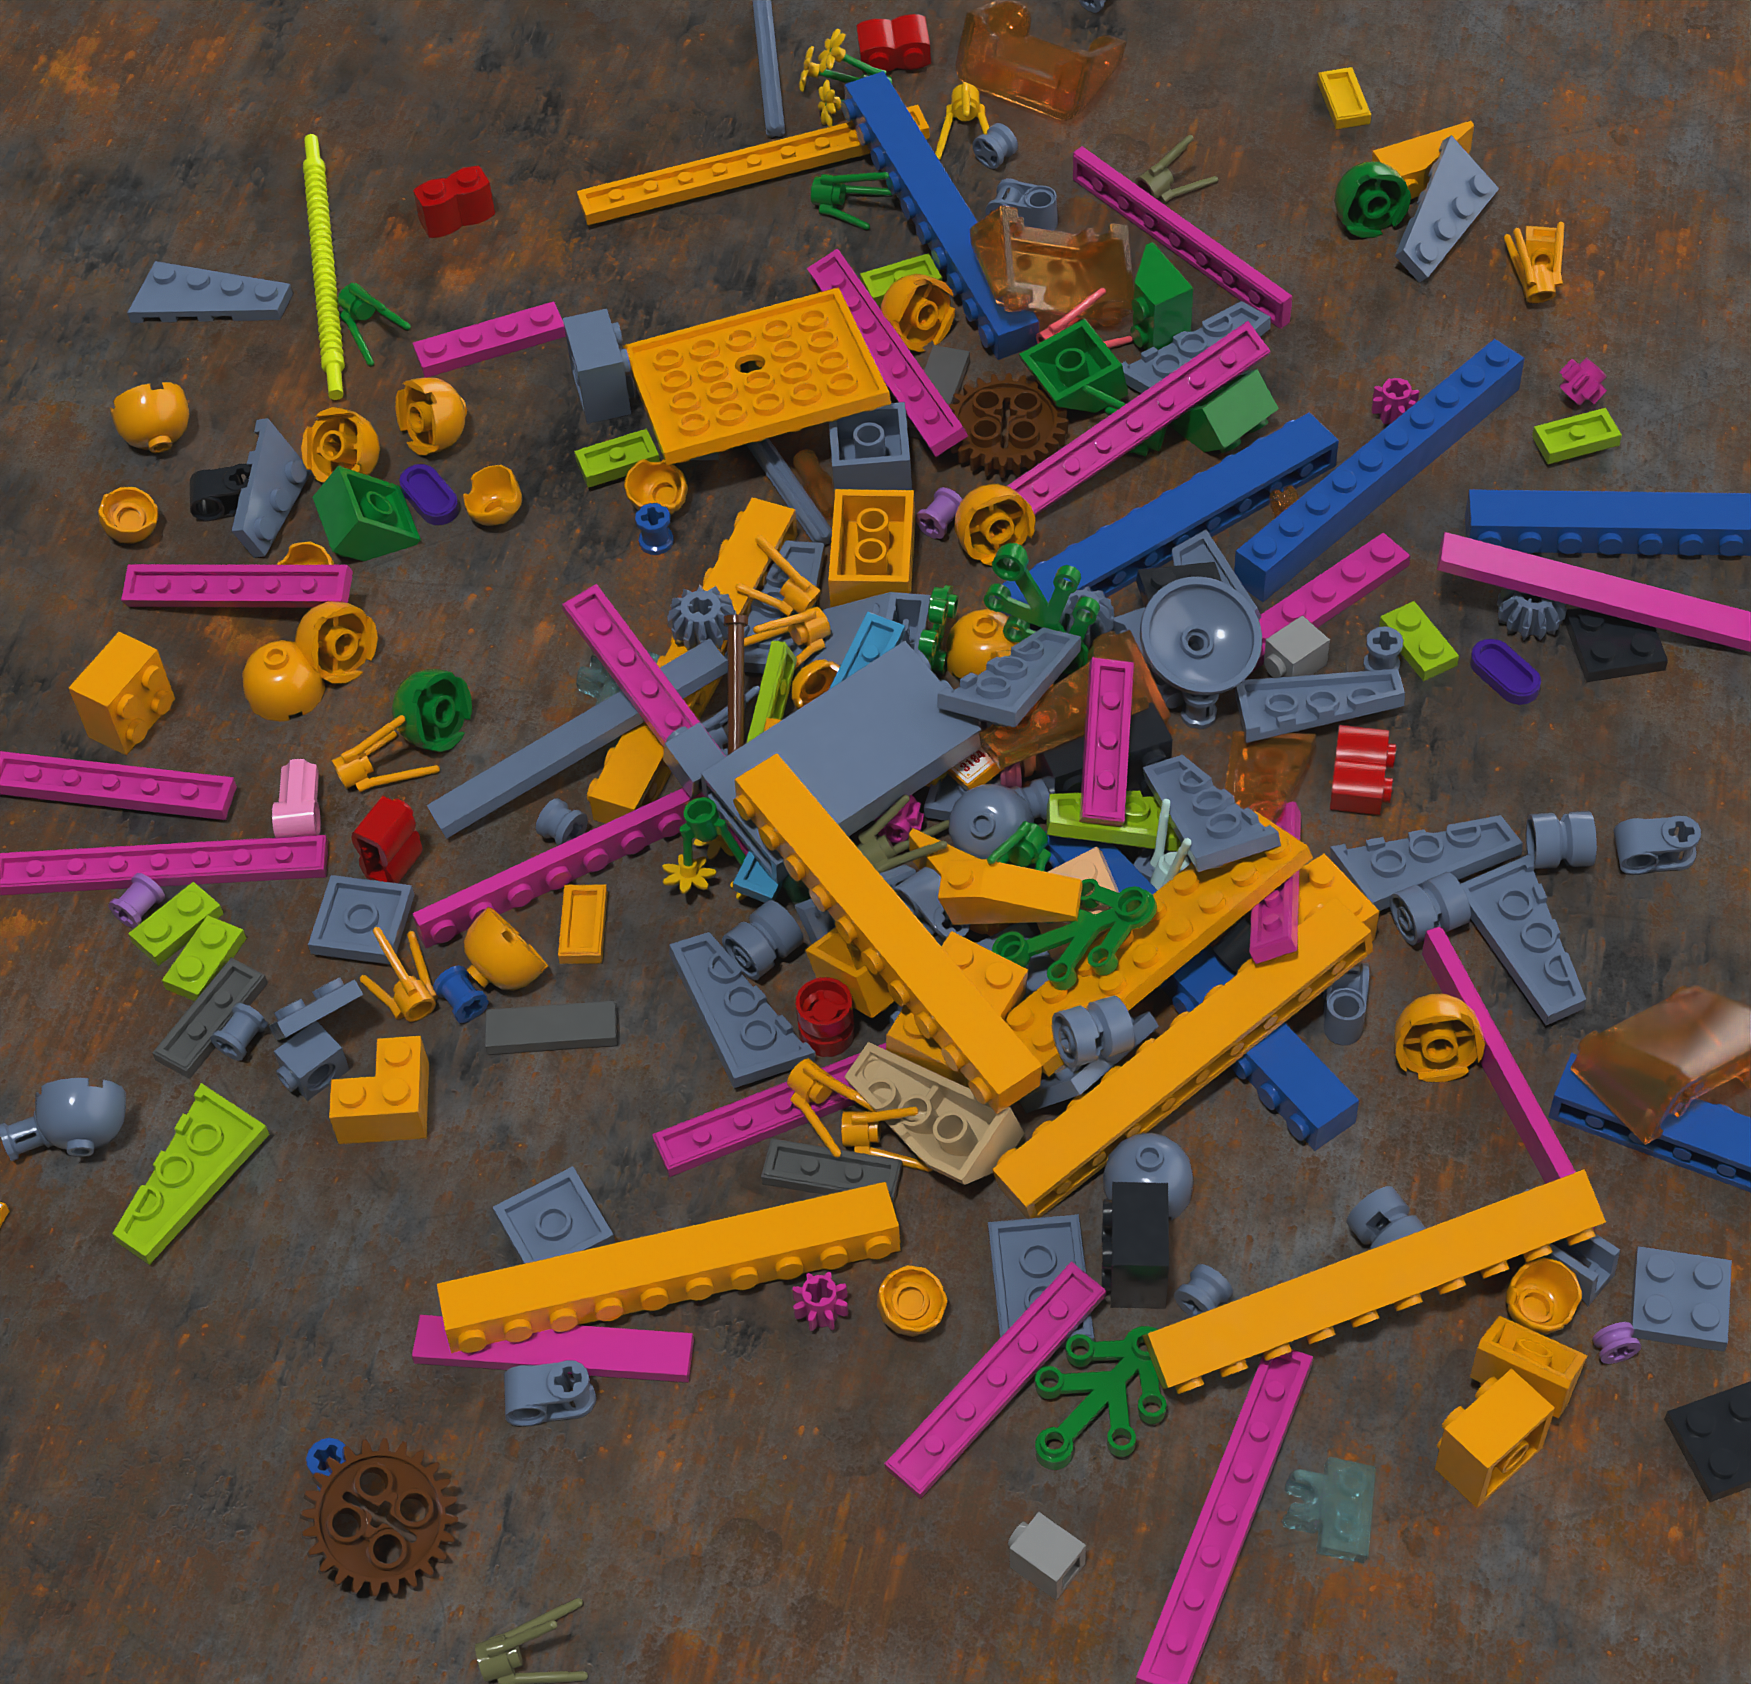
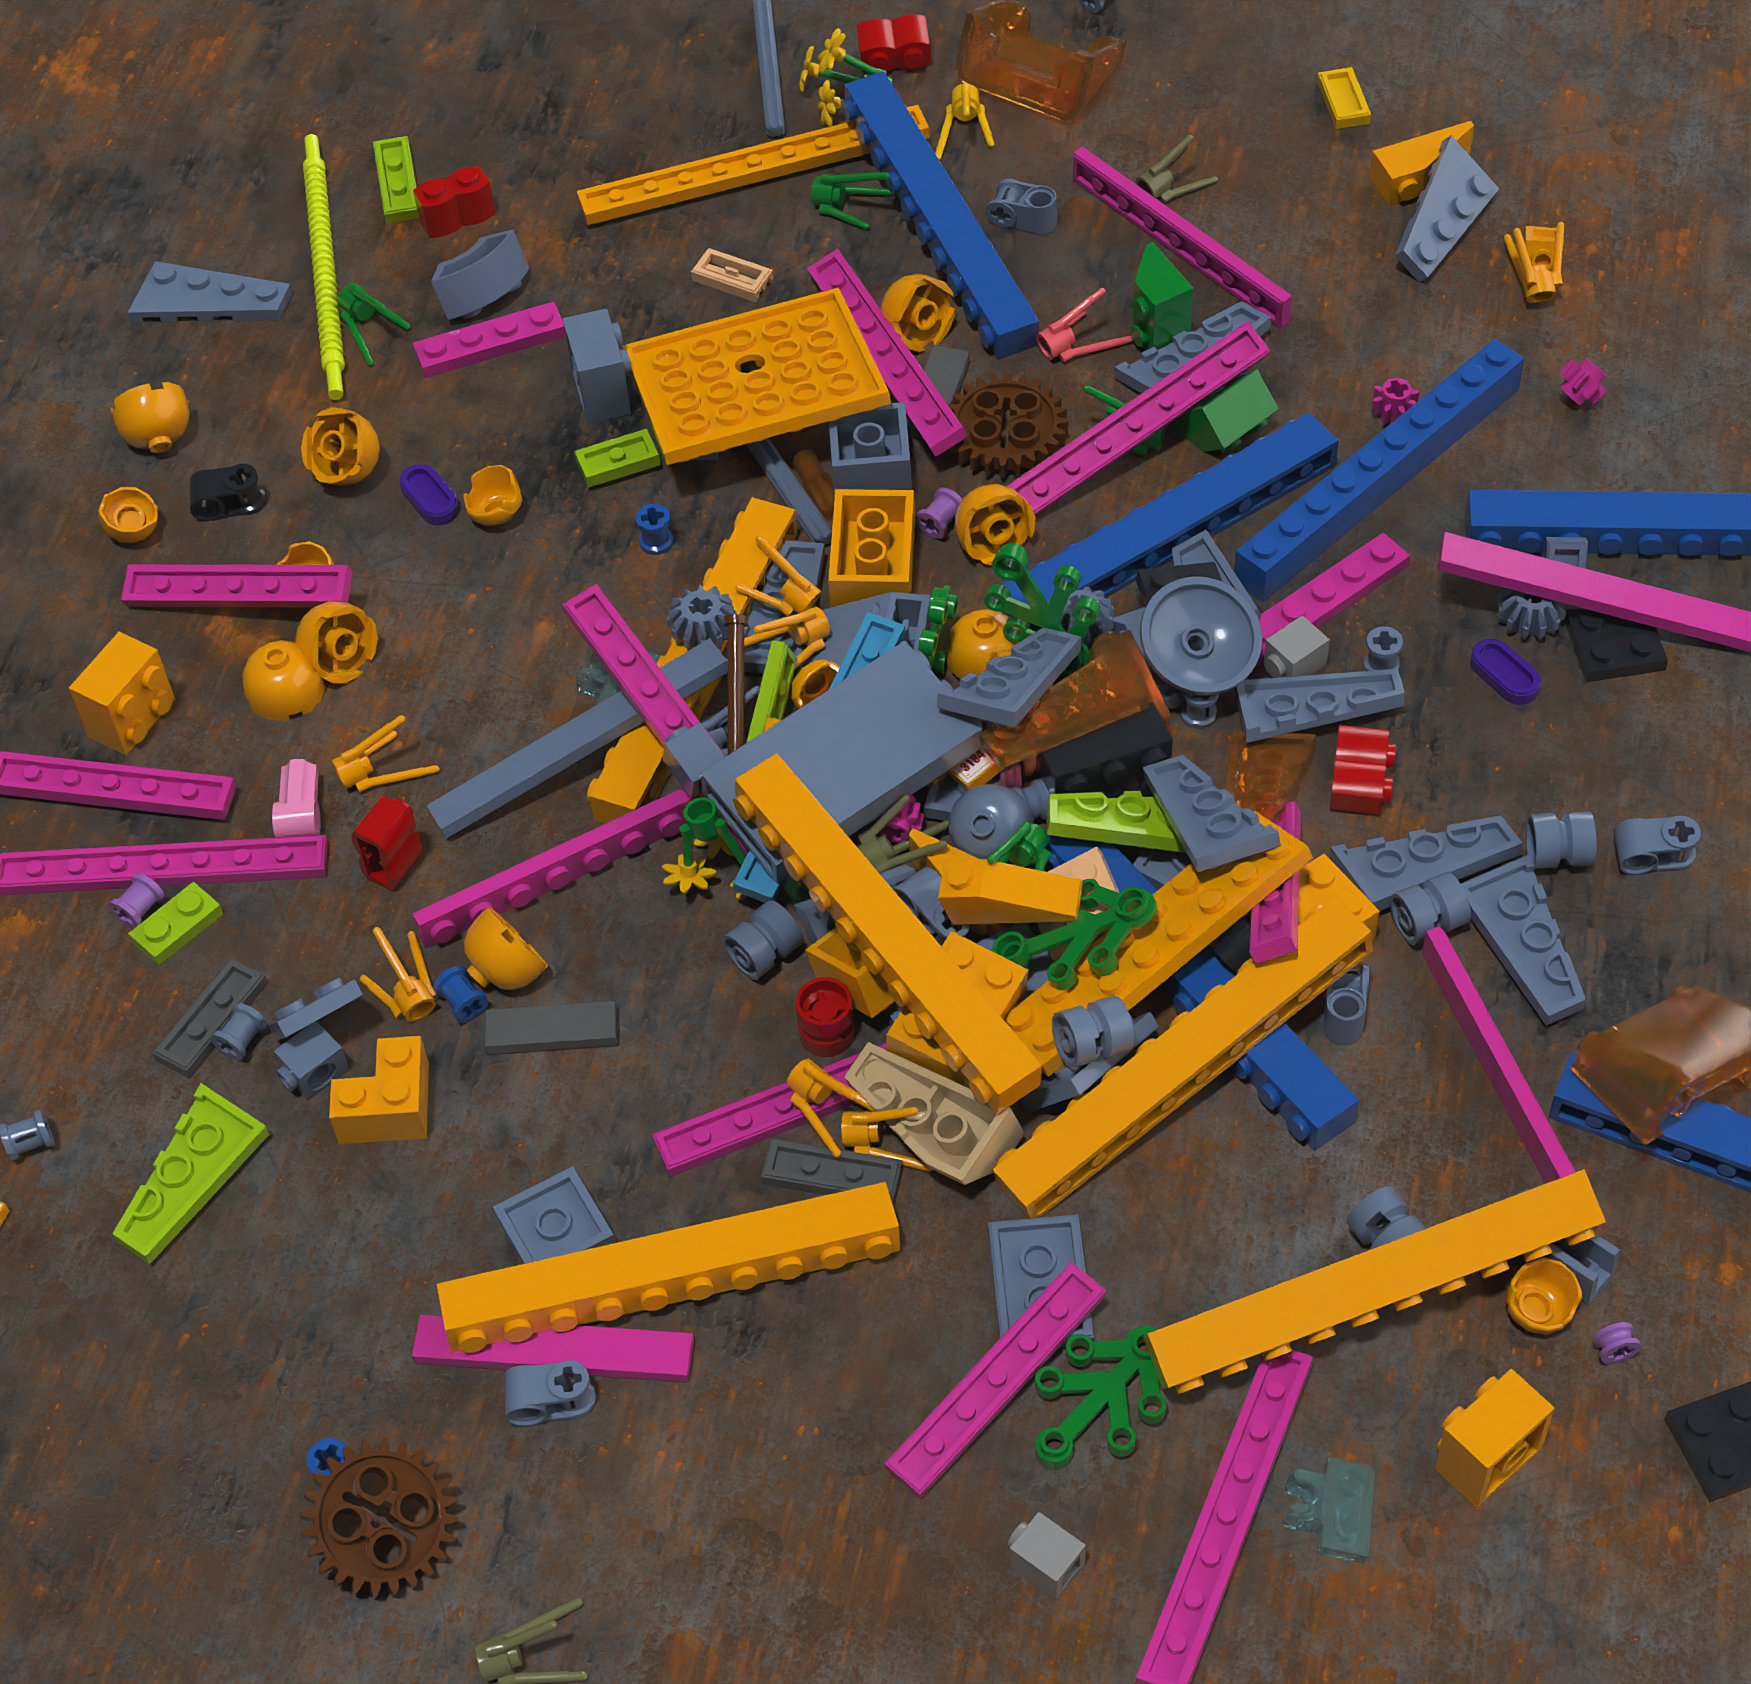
sand blue cylinder [35,1078,126,1157] -> none
lime plate [162,915,247,1001] -> none
sand blue wing [232,418,312,557] -> none
sand blue plate [308,875,415,964] -> none
green slope [312,466,421,561] -> none
green cylinder [392,669,472,752] -> none
light orange cylinder [395,377,467,455] -> none
sand blue wheel [536,798,588,846] -> none
light orange tile [558,884,608,964] -> none
light orange hair [624,459,688,515] -> none
sand blue wing [669,932,816,1088] -> none
dark pink gear [792,1271,848,1331] -> none
lime plate [860,253,942,307] -> none
light orange hair [877,1265,947,1337] -> none
clear orange windscreen [970,205,1134,326] -> none
sand blue wheel [973,123,1018,169] -> none
green slope [1019,318,1129,413] -> none
dark pink tile [1079,657,1134,827] -> none
black brick [1101,1182,1169,1309] -> none
sand blue cylinder [1103,1133,1194,1220] -> none
light aqua plant [1150,799,1191,890] -> none
sand blue wheel [1174,1264,1233,1317] -> none
clear orange bush [1270,485,1299,518] -> none
green cylinder [1334,161,1411,238] -> none
lime plate [1379,601,1459,682] -> none
light orange cylinder [1394,994,1485,1082] -> none
light orange slope [1470,1315,1588,1418] -> none
lime plate [1532,408,1622,464] -> none
sand blue plate [1630,1246,1732,1351] -> none
none -> lime tile [373,136,419,224]
none -> sand blue brick [431,229,529,320]
none -> light nougat tile [691,248,774,303]
none -> sand blue tile [1544,537,1588,569]

